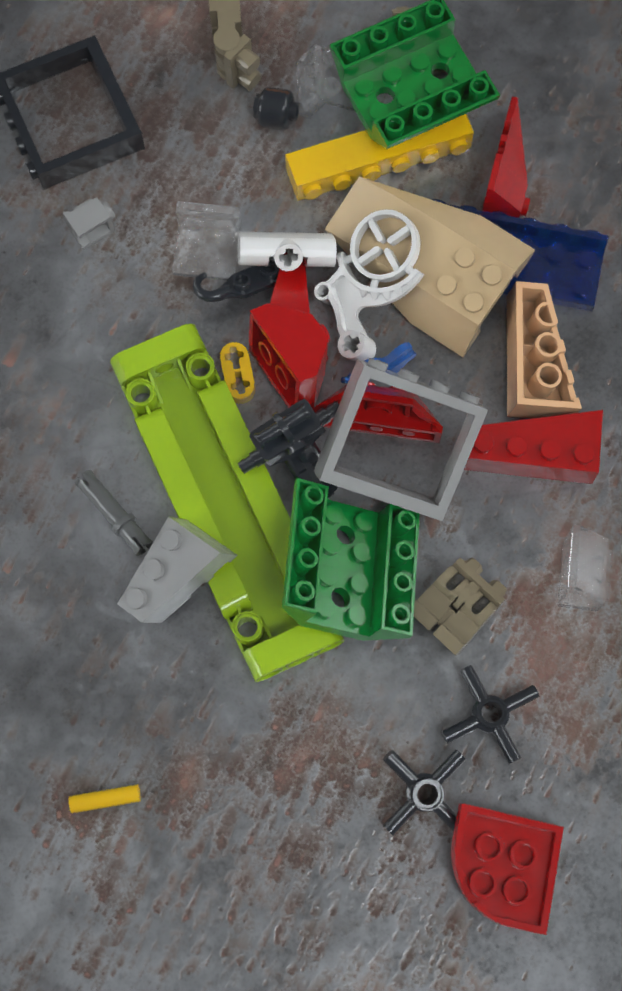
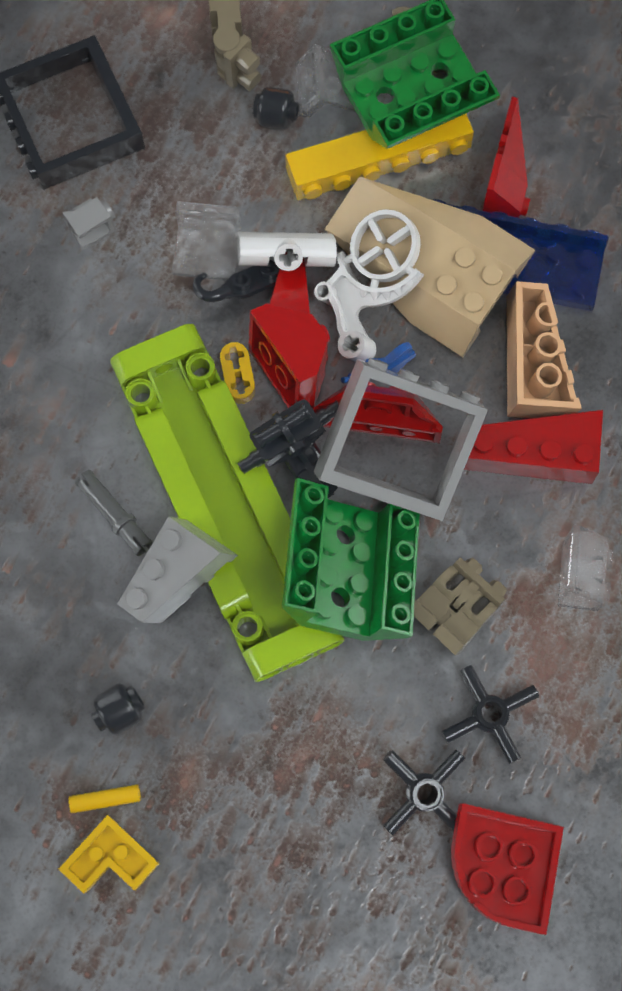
none -> yellow plate [58,815,160,894]
none -> black head [91,683,146,735]

